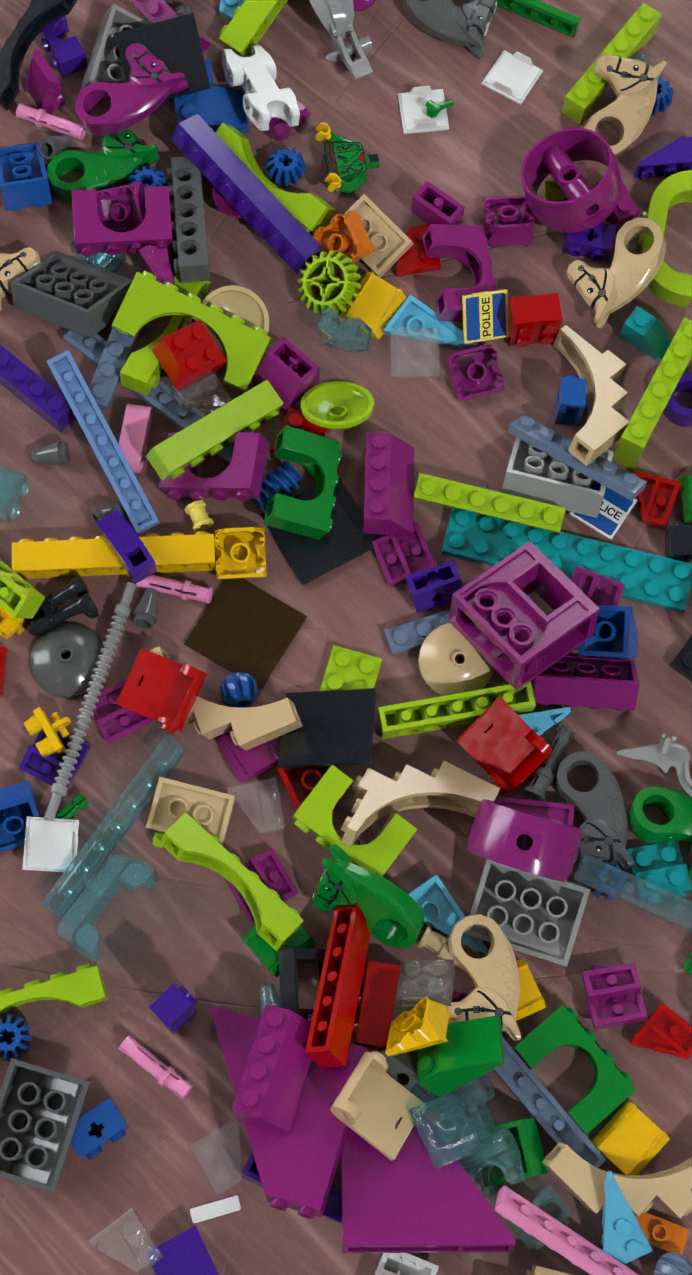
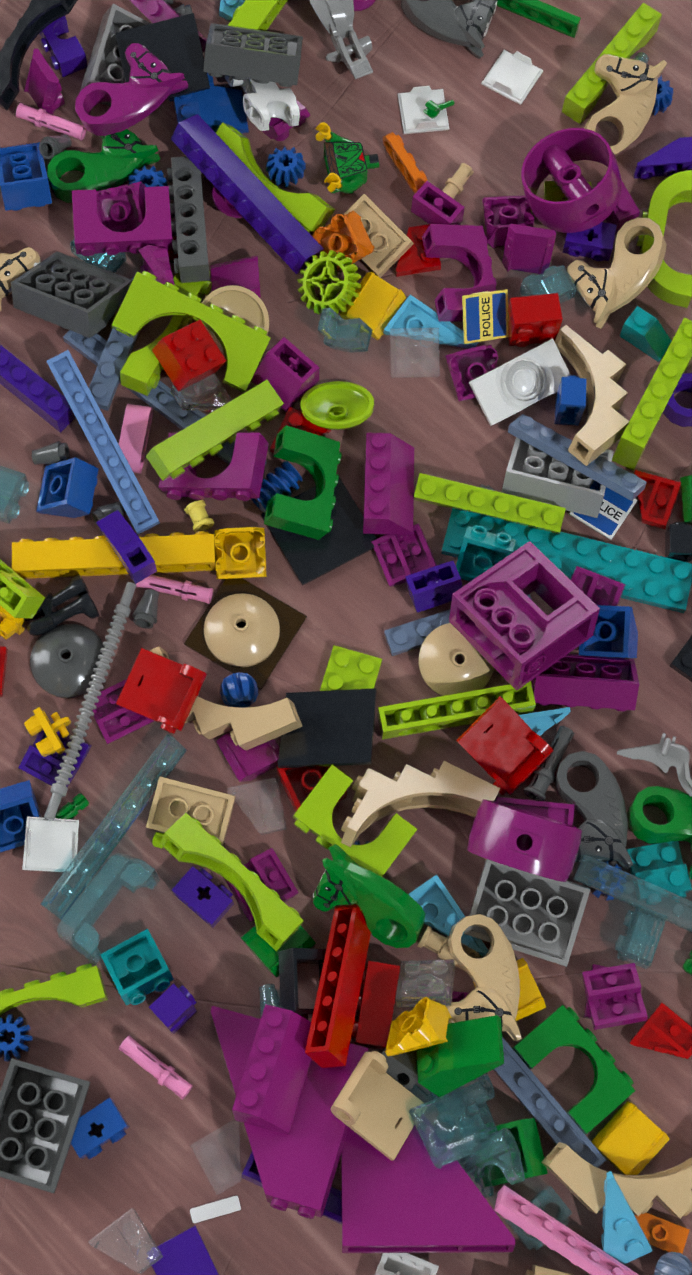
none -> blue slope [36,457,99,518]
none -> teal plate [100,929,174,1006]
none -> dark purple brick [172,866,234,928]
none -> dark grey slope [203,23,303,87]
none -> tan dish [204,593,280,667]
none -> magenta slope [211,255,261,299]
none -> orange plate [383,132,427,193]
none -> tan pin [442,163,473,199]
none -> teal plate [456,525,516,582]
none -> white slope [469,338,571,426]
none -> magenta slope [502,224,556,277]
none -> clear light blue brick [519,265,577,304]
none -> clear light blue brick [615,905,667,969]

